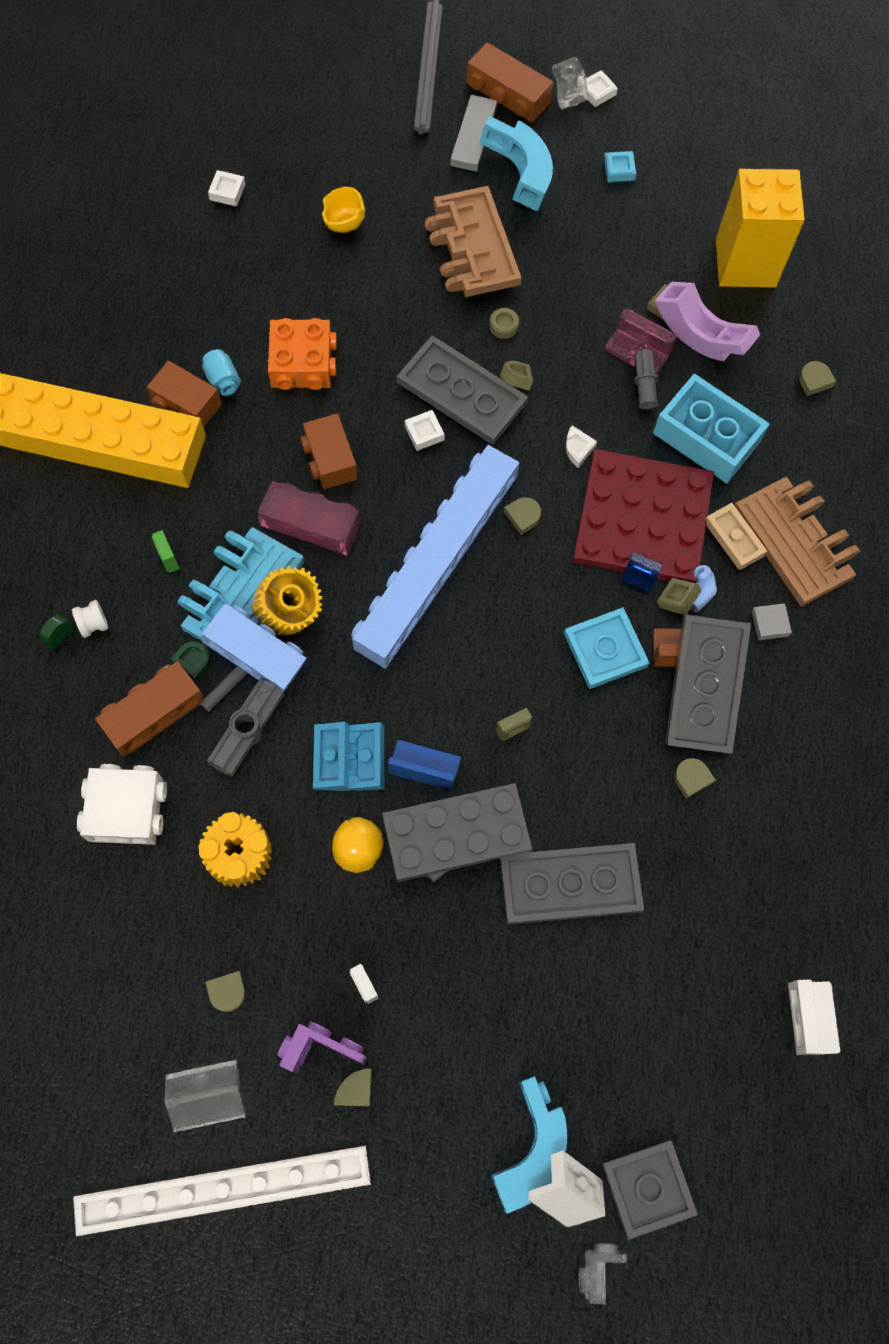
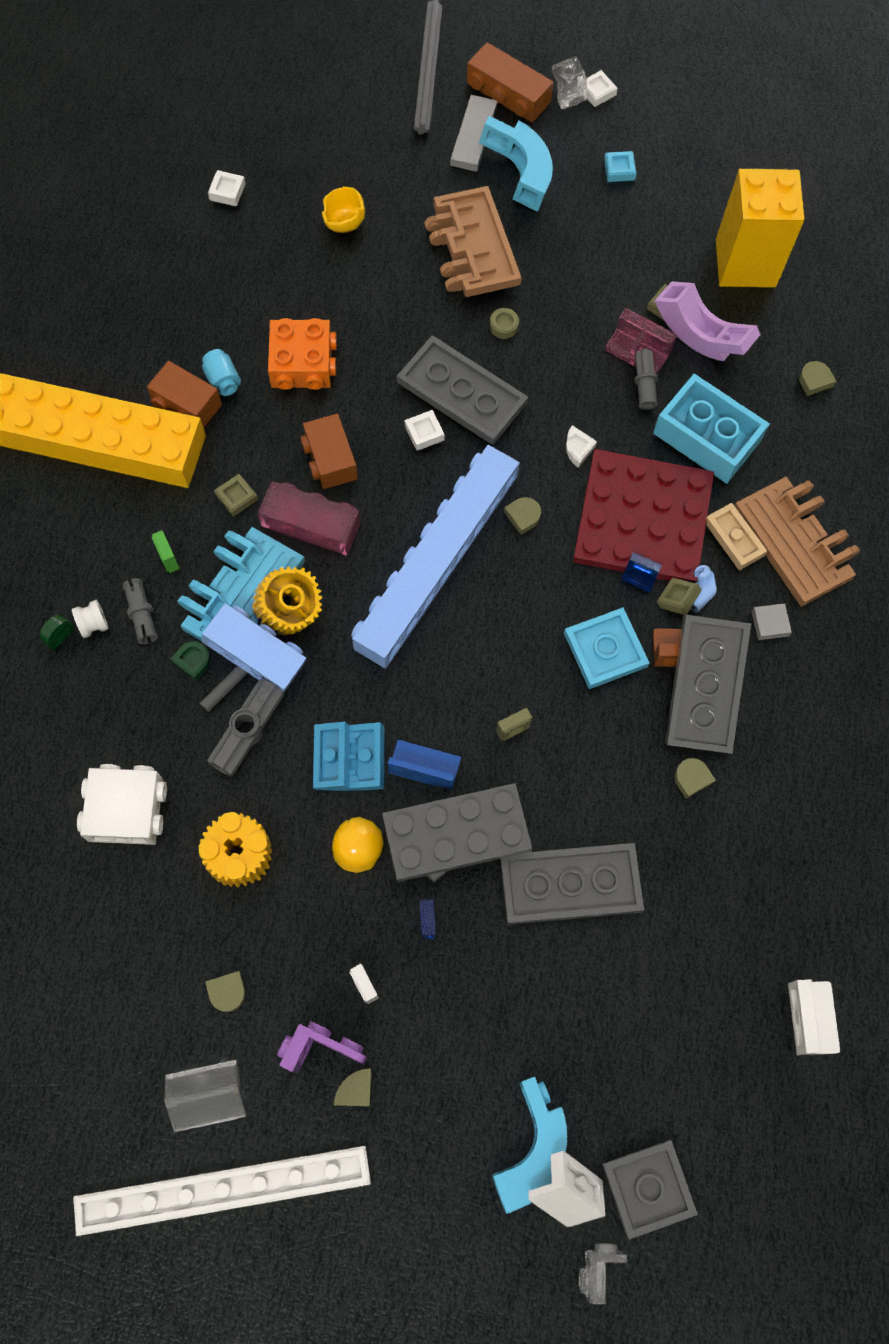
dark orange brick [95,661,204,758] -> none
olive tile [500,361,533,390] -> none
none -> dark grey pin [123,578,158,644]
none -> olive tile [214,474,258,517]
none -> clear blue tile [420,899,435,940]

